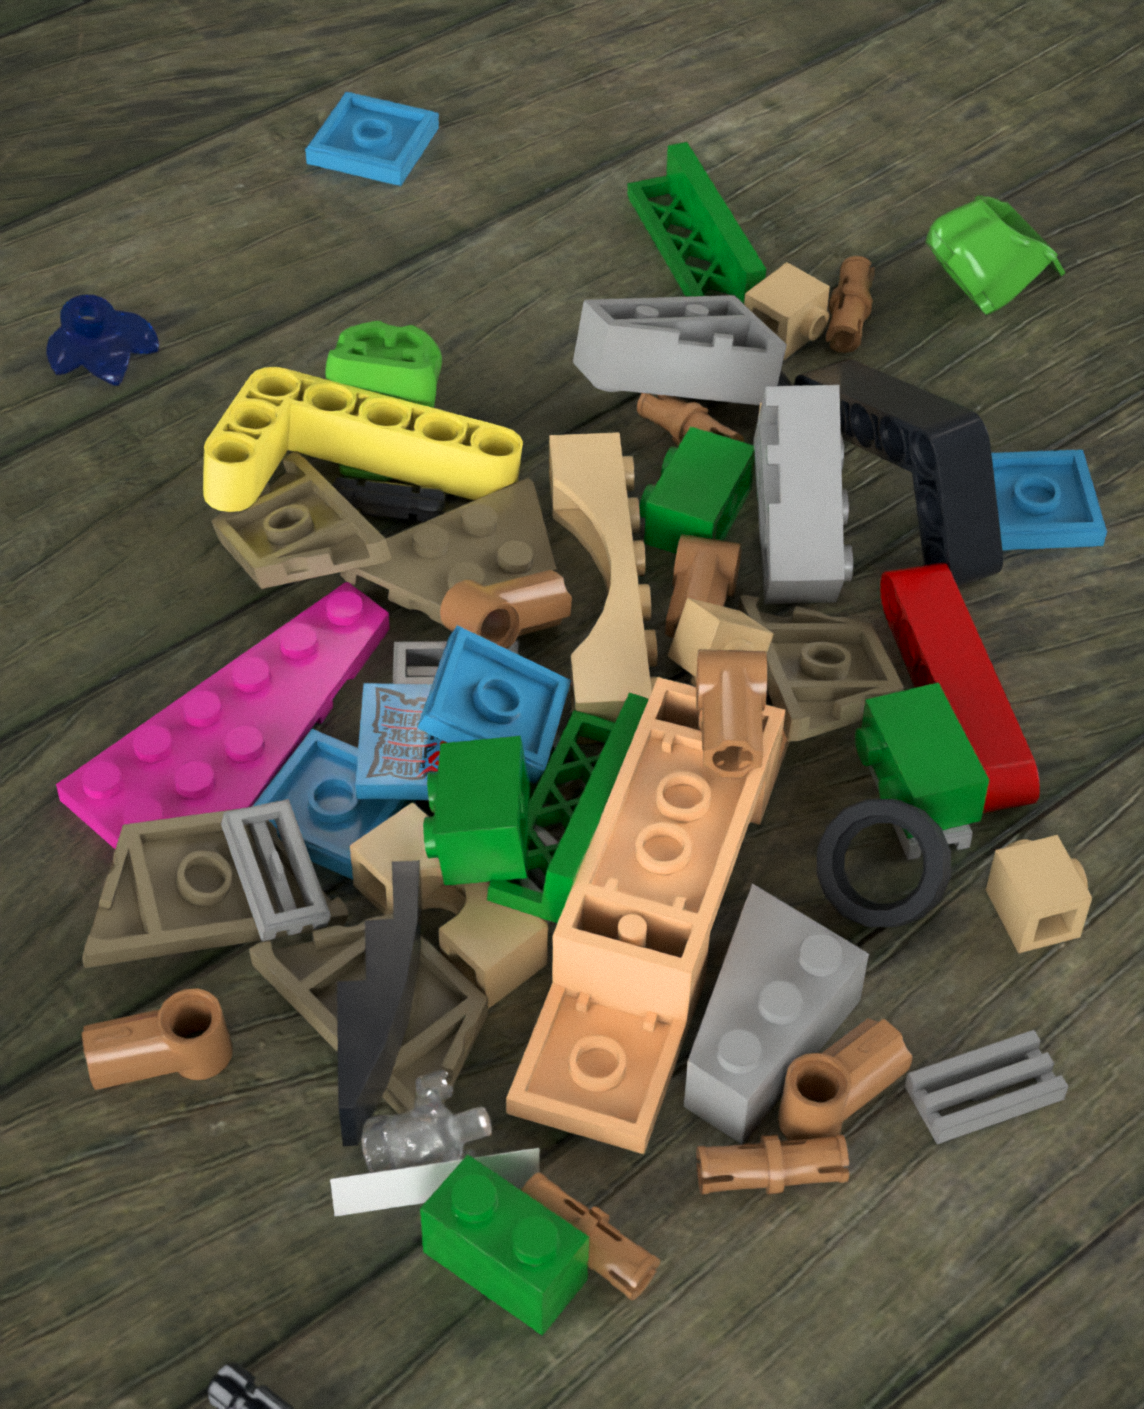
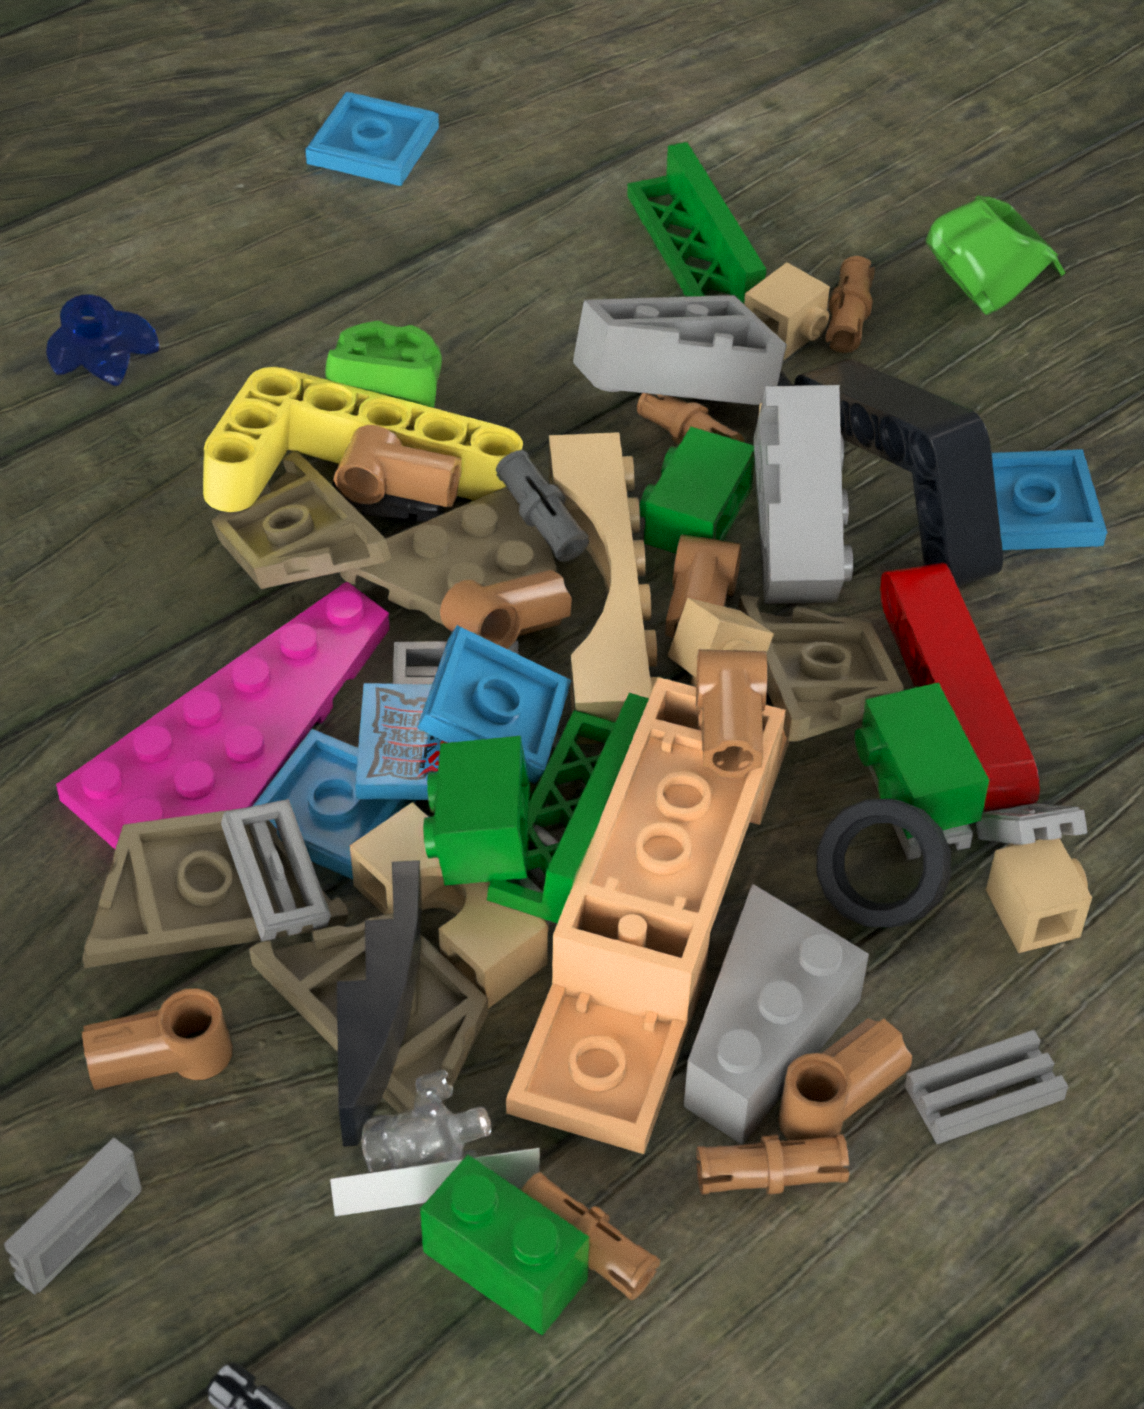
none -> light grey tile [4,1137,142,1295]
none -> medium nougat piece [334,425,462,507]
none -> dark grey pin [496,450,589,562]
none -> light grey tile [976,803,1088,845]

